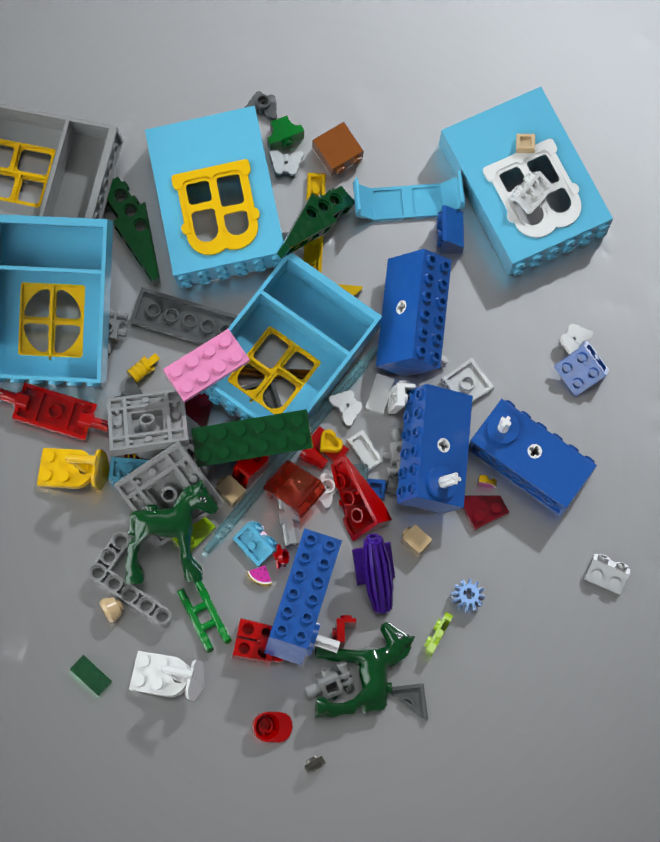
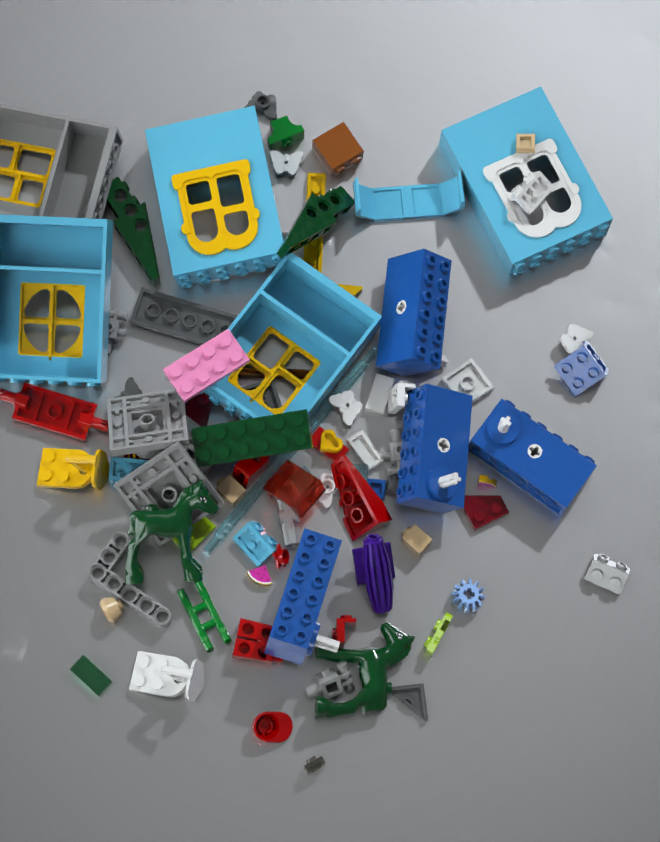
yellow hinge [126,353,160,384] -> none
red cone [299,446,328,470] -> none
blue slope [436,205,464,254] -> none

